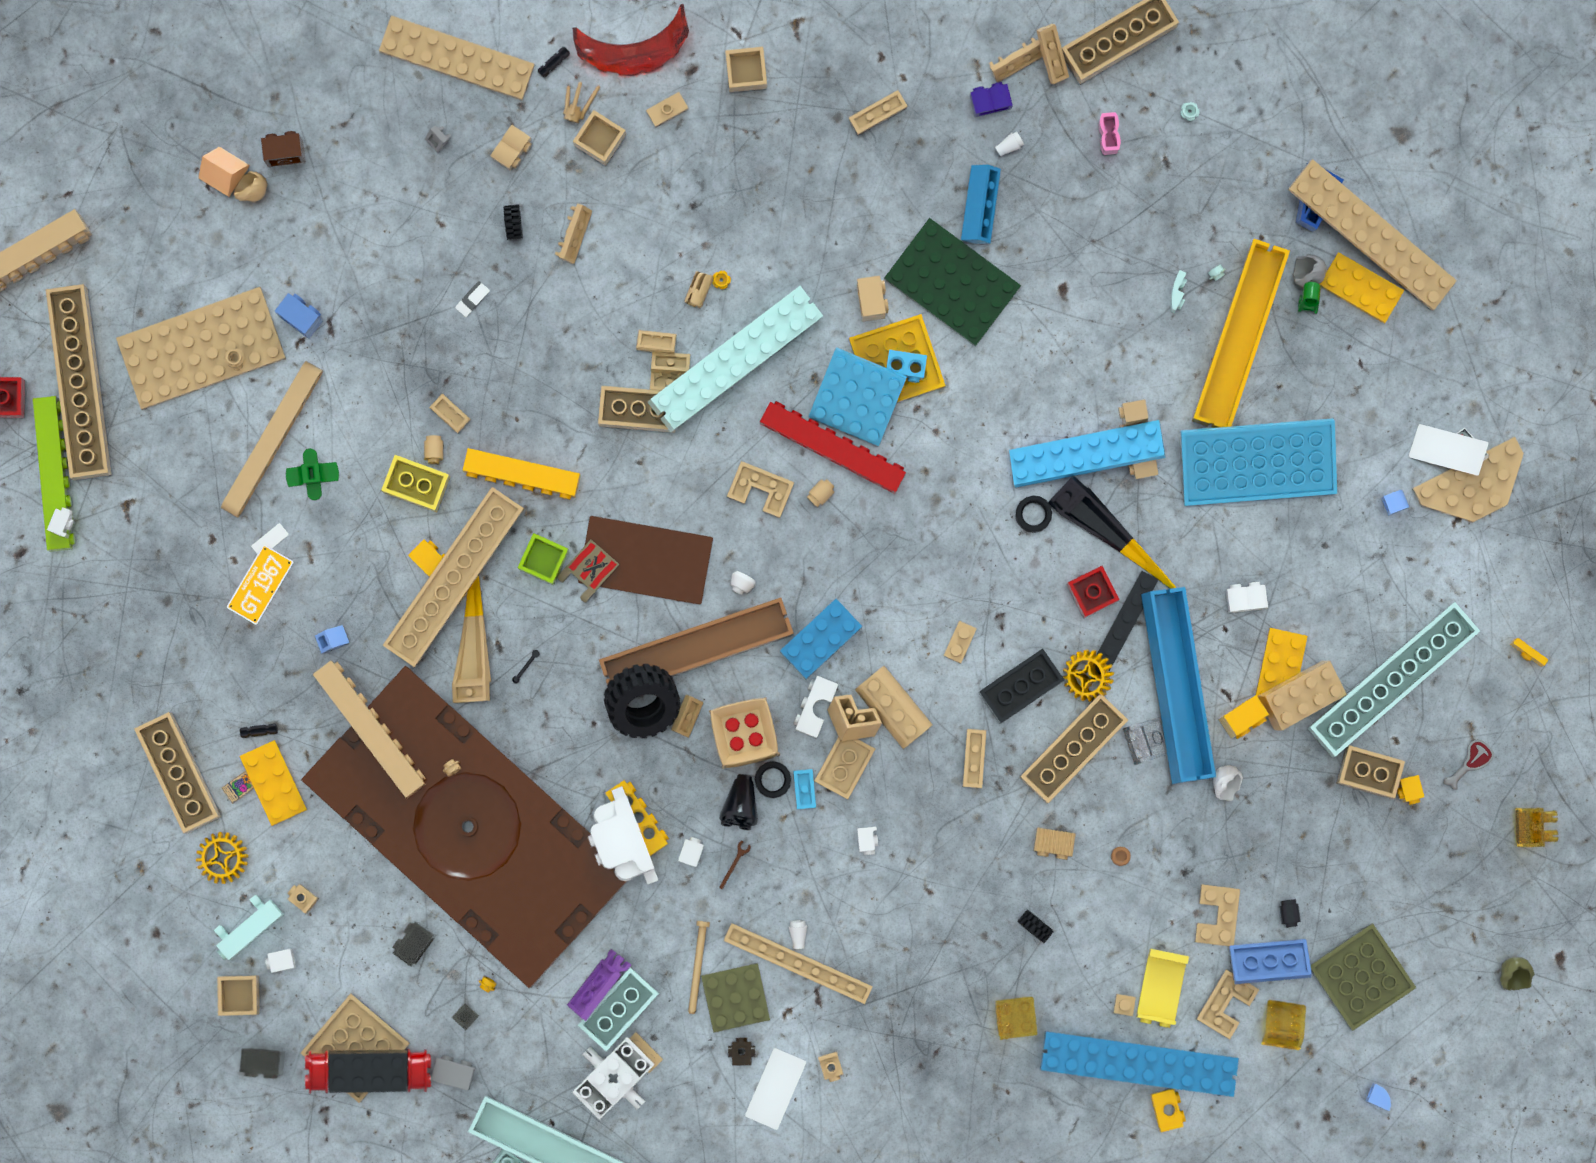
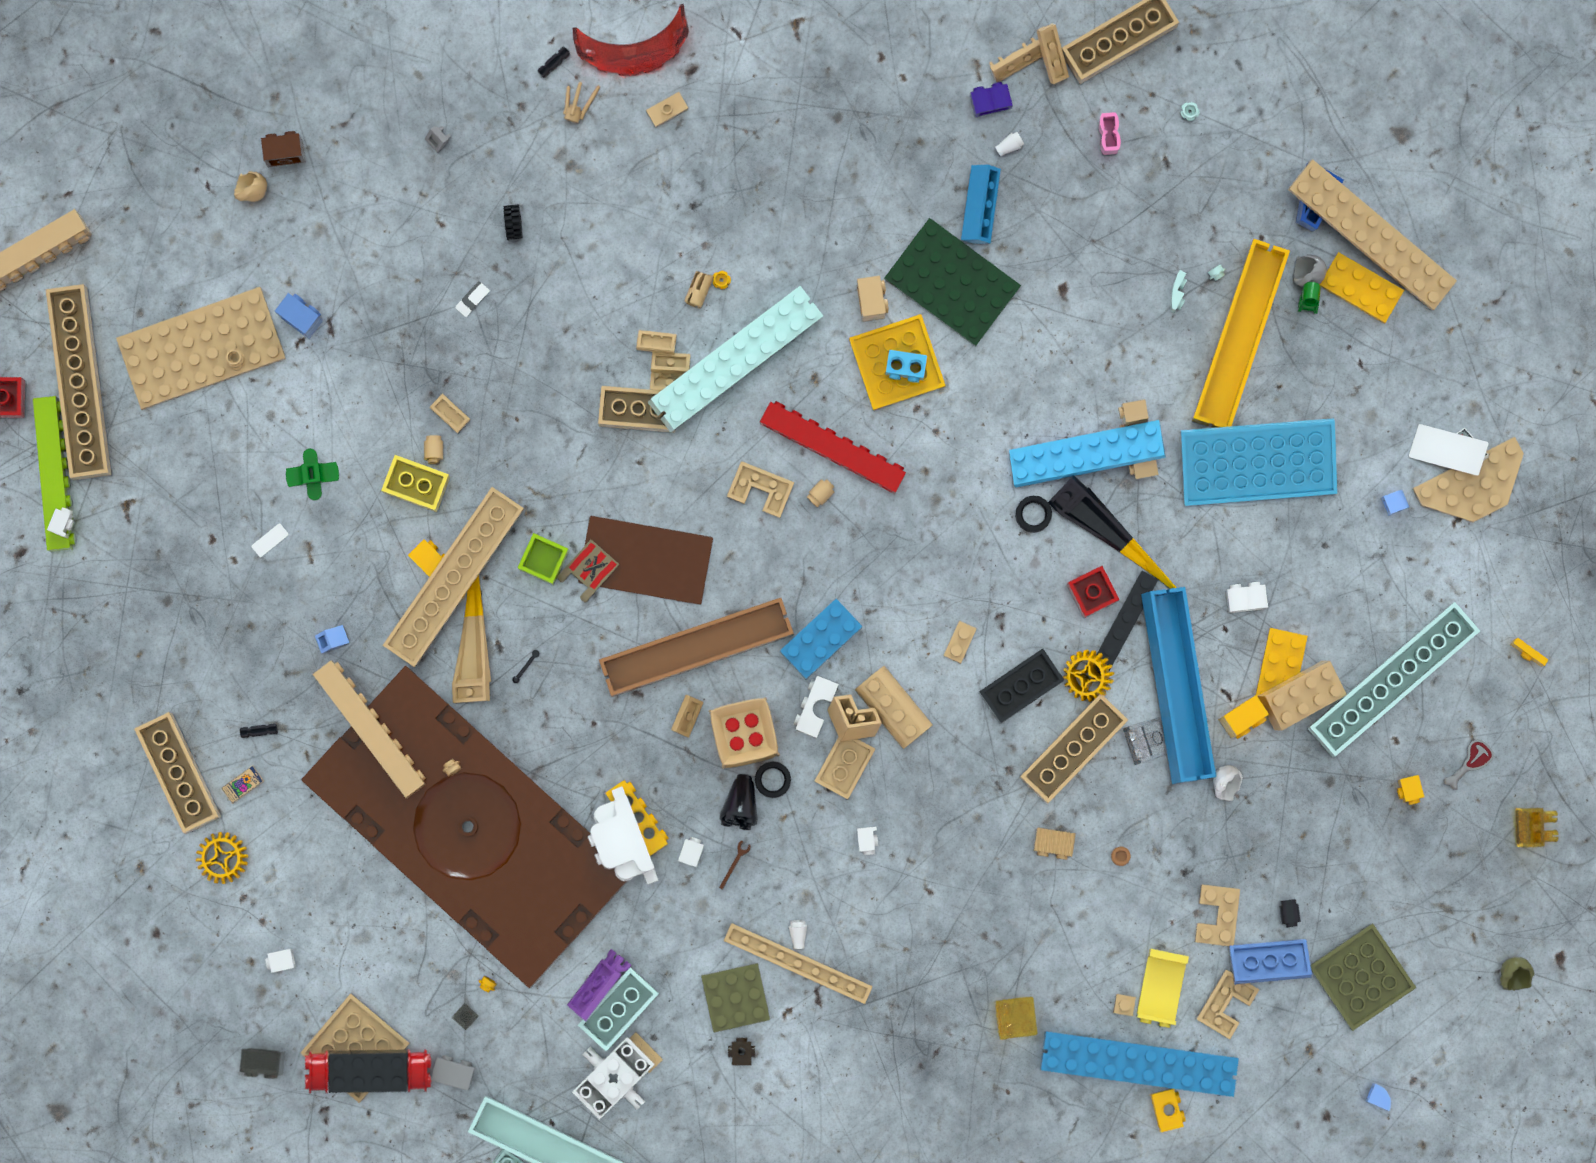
light nougat slope [198,147,250,197] -> none
light aqua brick [214,895,284,960] -> none
tan piece [217,975,260,1016] -> none
tan beam [221,361,323,518] -> none
yellow sticker [227,545,293,625] -> none
yellow plate [239,740,307,826] -> none
tan brick [287,884,319,914] -> none
tan plate [379,15,535,101] -> none
clear smoke piece [392,921,437,967] -> none
yellow brick [463,448,581,500] -> none
tan brick [491,125,532,170] -> none
tan plate [555,204,592,264] -> none
tan piece [573,110,626,166] -> none
black tyre [604,664,681,739] -> none
tan bar [688,921,710,1014] -> none
tan piece [725,47,767,92] -> none
white cone [730,571,756,595] -> none
white sticker [745,1048,806,1130] -> none
medium azure plate [793,769,816,809] -> none
medium azure plate [808,347,907,446] -> none
tan brick [818,1051,843,1082] -> none
tan plate [849,90,908,135] -> none
tan plate [963,729,986,788] -> none
black tyre [1017,910,1054,943] -> none
clear yellow bracket [1262,1000,1306,1050] -> none
tan brick [1336,745,1405,799] -> none

